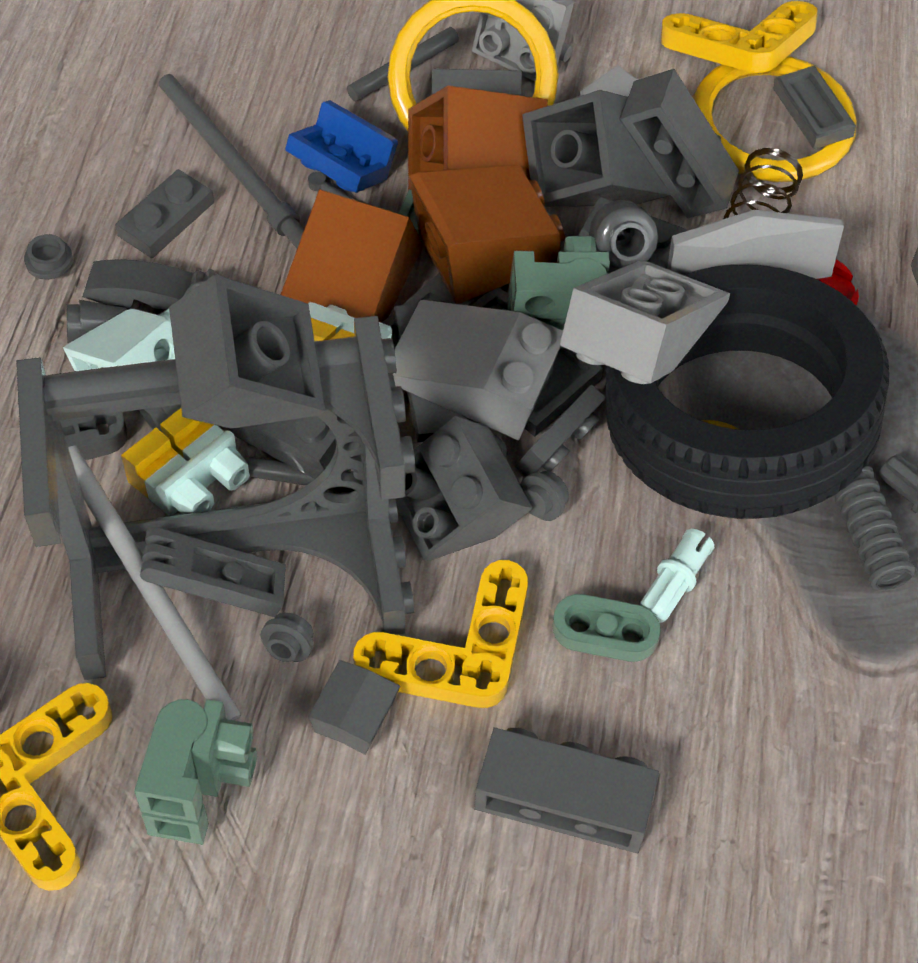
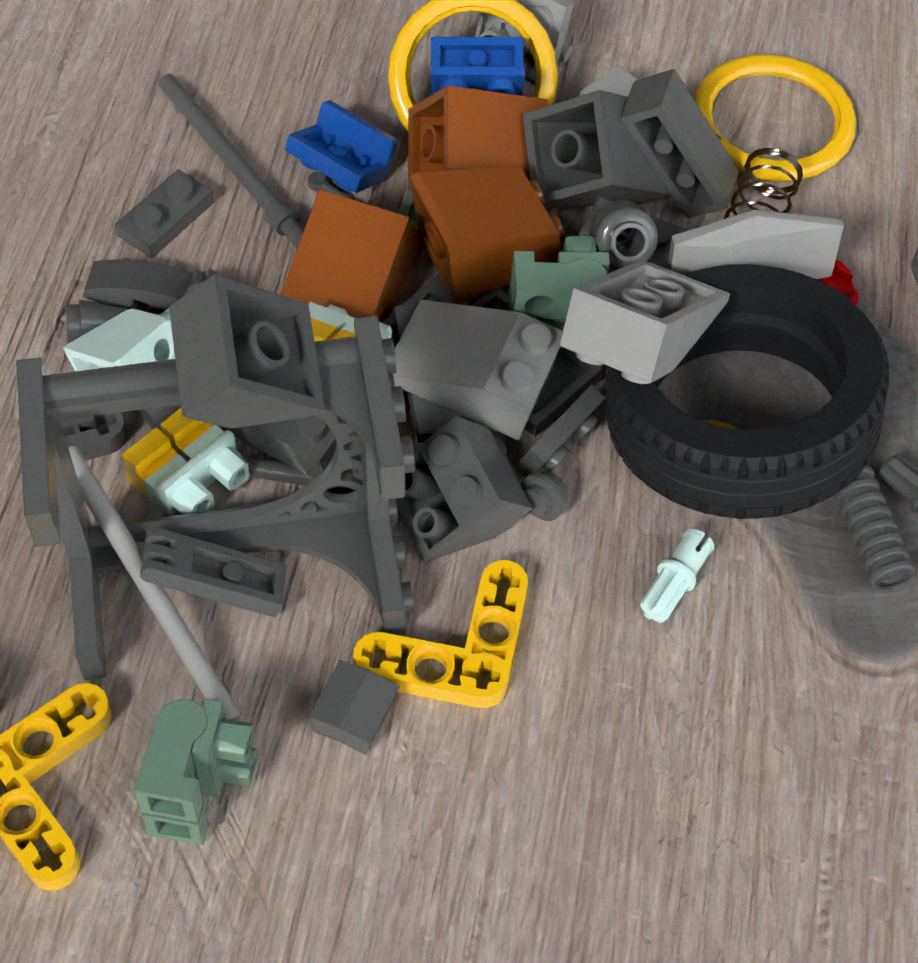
dark grey plate [24,234,73,280] -> none
dark grey plate [260,612,314,662] -> none
dark grey bar [347,27,459,102] -> none
dark grey brick [474,727,659,854] -> none
sand green plate [552,594,660,662] -> none
yellow beam [661,1,818,73] -> none
dark grey tile [773,66,856,149] -> none
none -> blue bracket [431,37,525,96]

